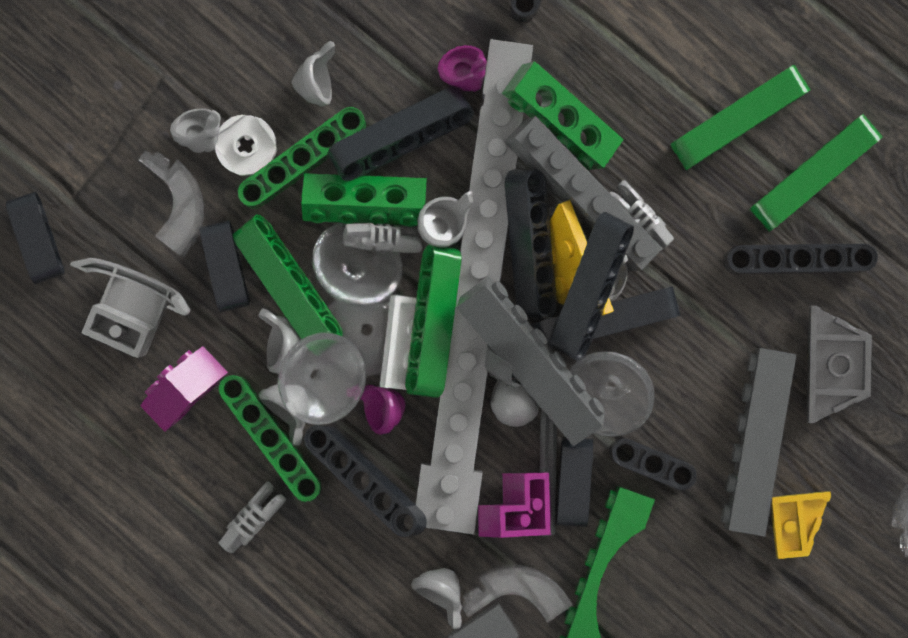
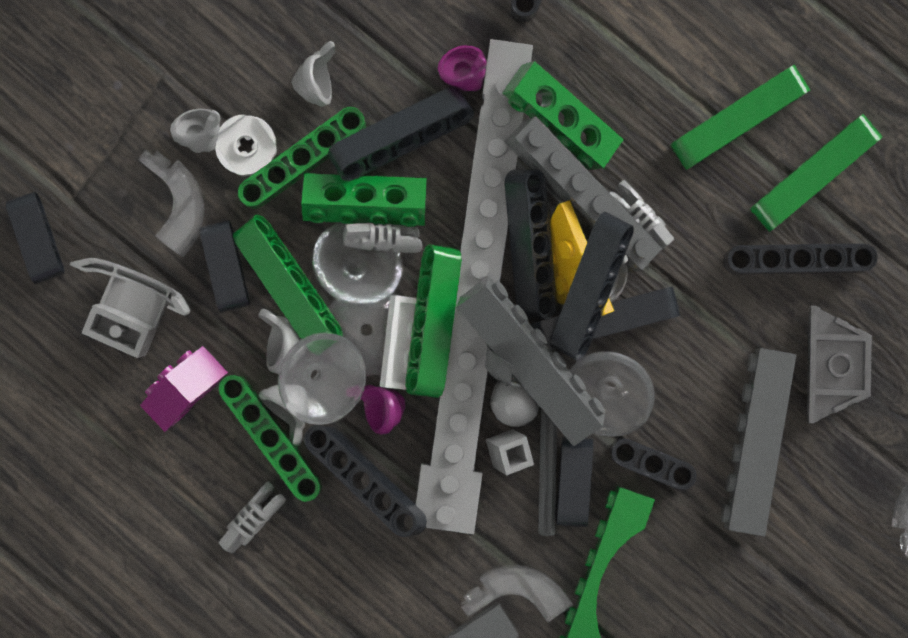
light grey hat [411,568,462,630] -> none
light grey hat [417,191,473,247] -> none
magenta brick [478,473,551,538] -> none
yellow wing [771,491,831,559] -> none
none -> light grey brick [486,429,534,476]

